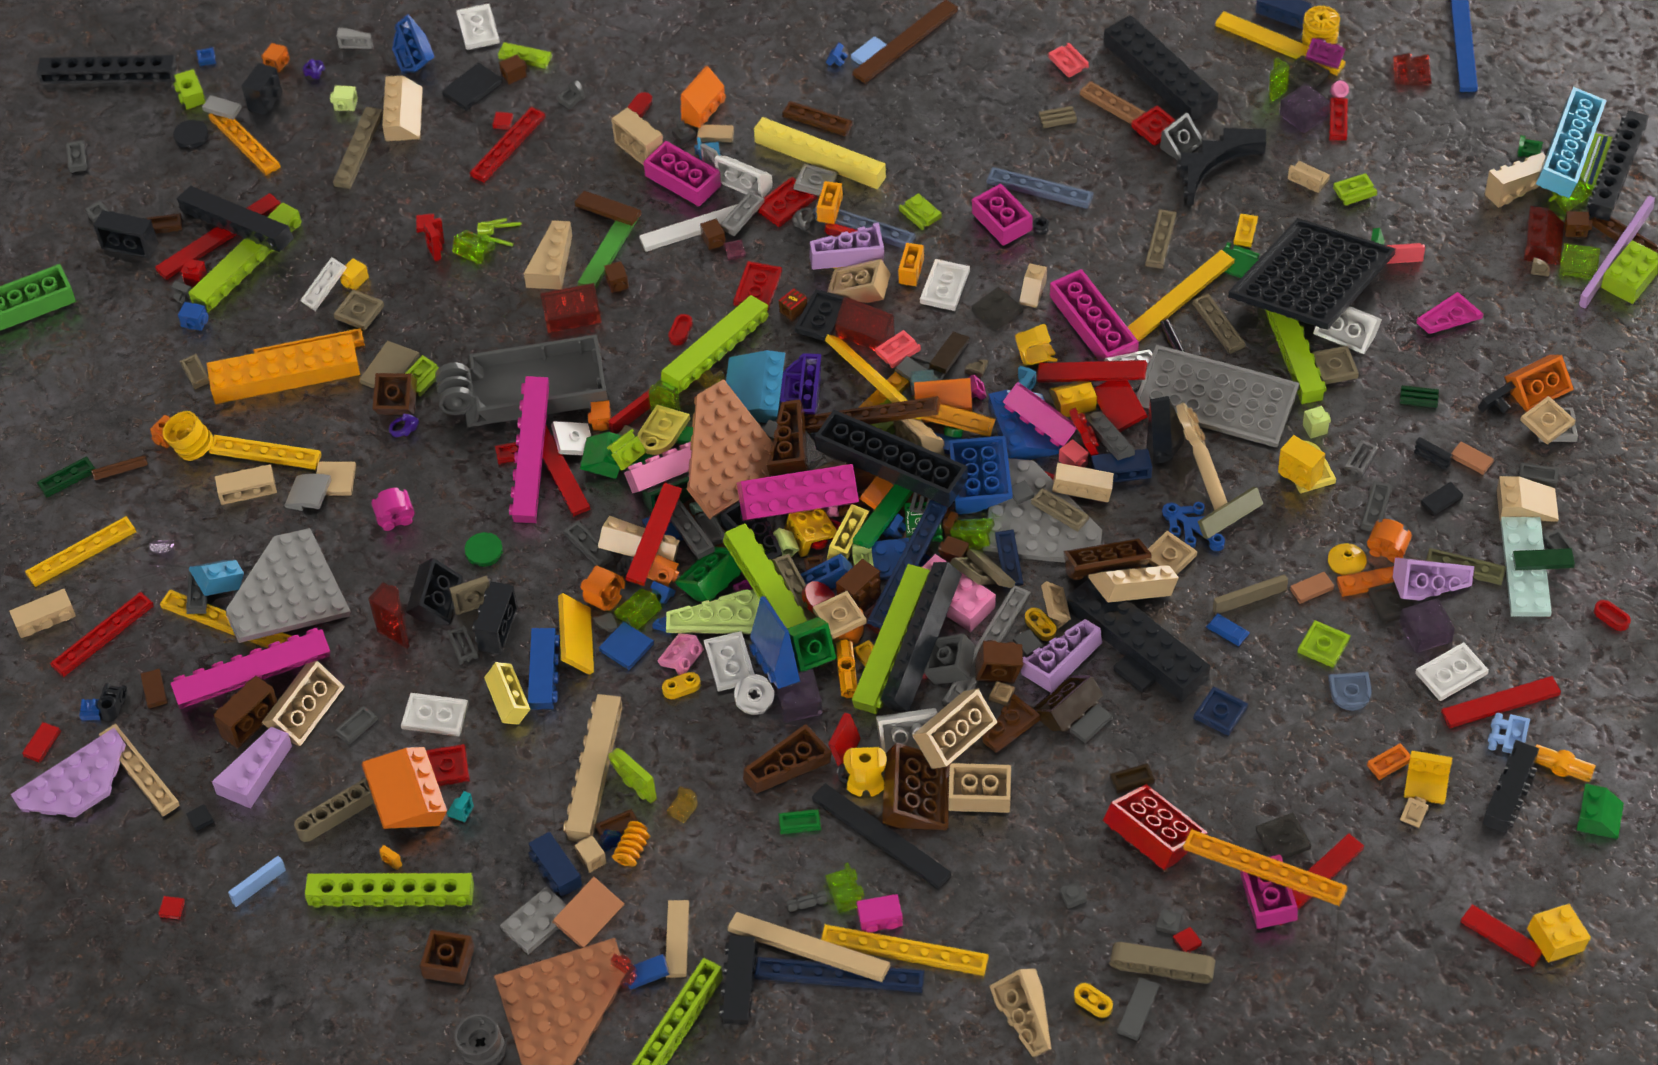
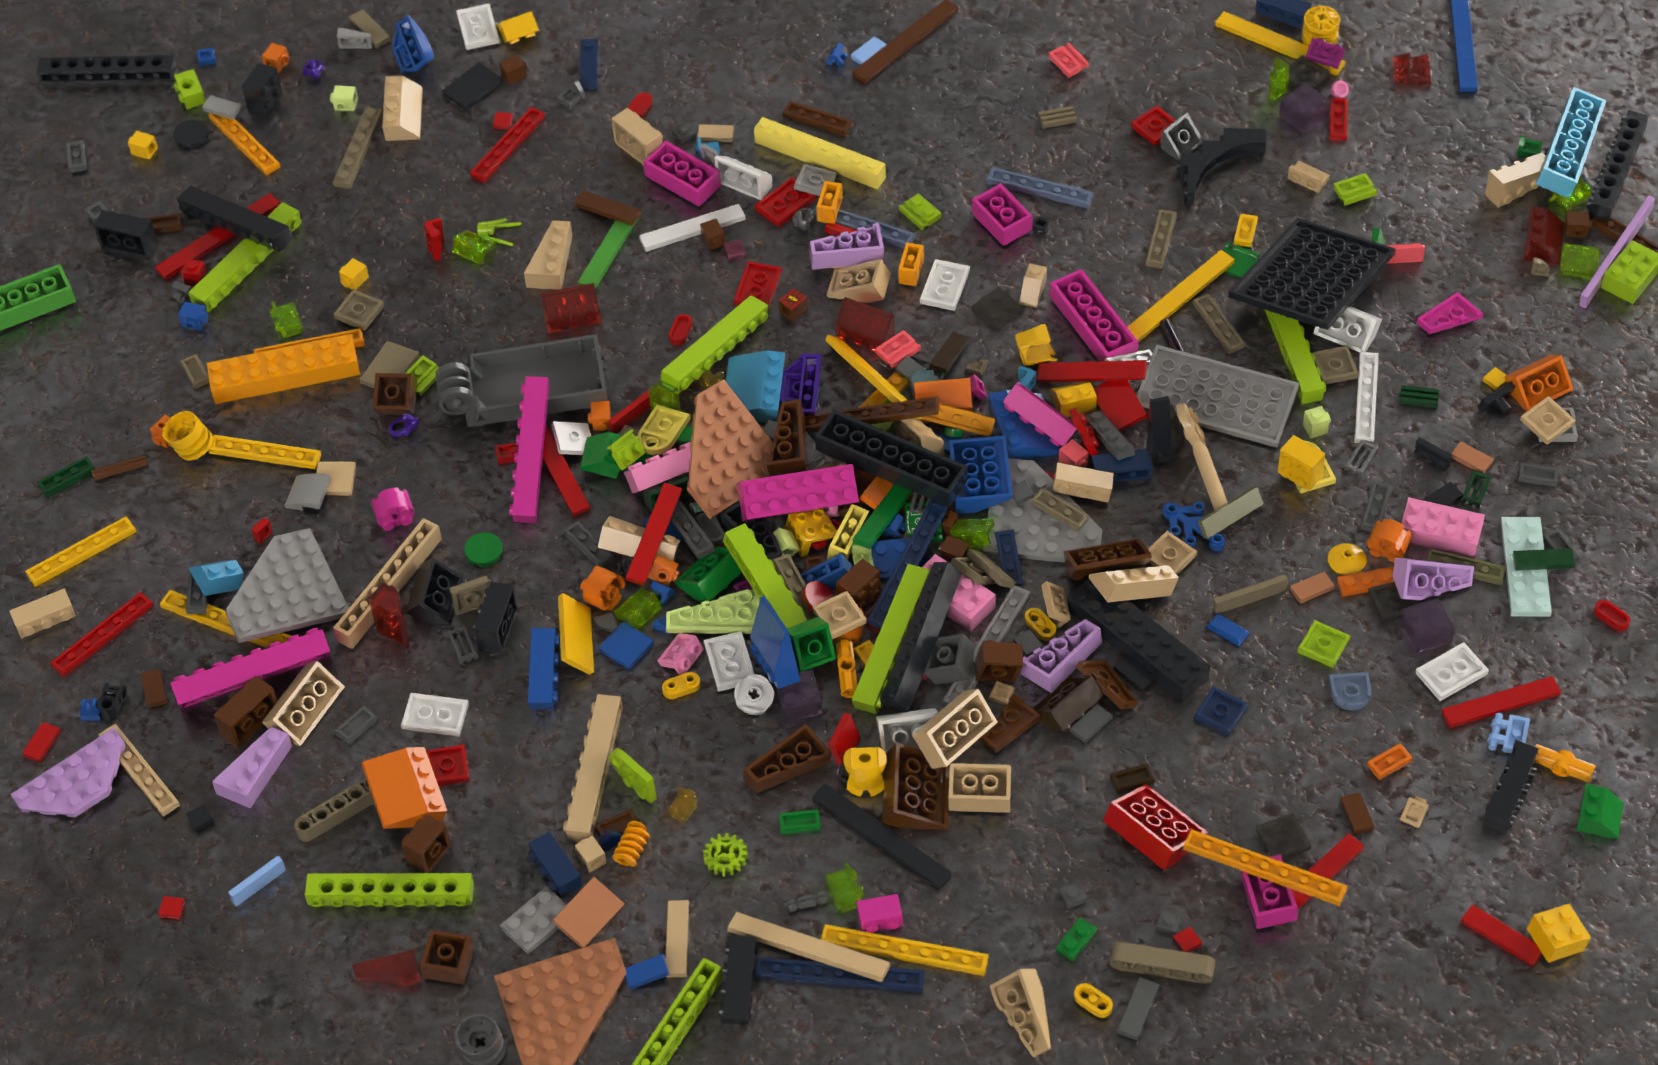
clear purple plate [150,541,174,554] -> none
tan brick [215,464,277,505] -> none
white tile [300,257,347,311] -> none
light orange tile [379,845,402,870] -> none
red tile [416,214,435,233] -> none
teal bracket [447,791,474,822] -> none
light yellow brick [484,662,530,725] -> none
lime plate [498,42,552,69] -> none
reddish brown brick [604,261,629,293] -> none
clear red bracket [610,953,637,988] -> none
orange slope [681,66,726,128] -> none
light grey tile [720,191,765,236] -> none
black plate [794,289,849,342] -> none
medium nougat tile [1080,81,1146,124] -> none
black brick [1103,15,1219,122] -> none
yellow bracket [1404,750,1452,804] -> none
tan slope [1497,476,1559,522] -> none
tile [1577,133,1612,190] -> none
none -> yellow brick [128,131,158,160]
none -> red plate [251,517,273,544]
none -> clear neon green bracket [269,301,304,338]
none -> tan brick [333,518,442,649]
none -> dark tan tile [349,9,391,48]
none -> clear red slope [352,950,421,986]
none -> reddish brown brick [401,814,451,873]
none -> yellow slope [495,11,539,44]
none -> dark blue slope [580,39,600,91]
none -> lime gear [703,833,748,876]
none -> green plate [1056,917,1097,962]
none -> reddish brown wing [1075,660,1138,709]
none -> reddish brown tile [1340,792,1374,835]
none -> white tile [1354,352,1379,444]
none -> bright pink brick [1401,497,1485,558]
none -> dark green tile [1461,470,1491,508]
none -> yellow tile [1483,367,1506,390]

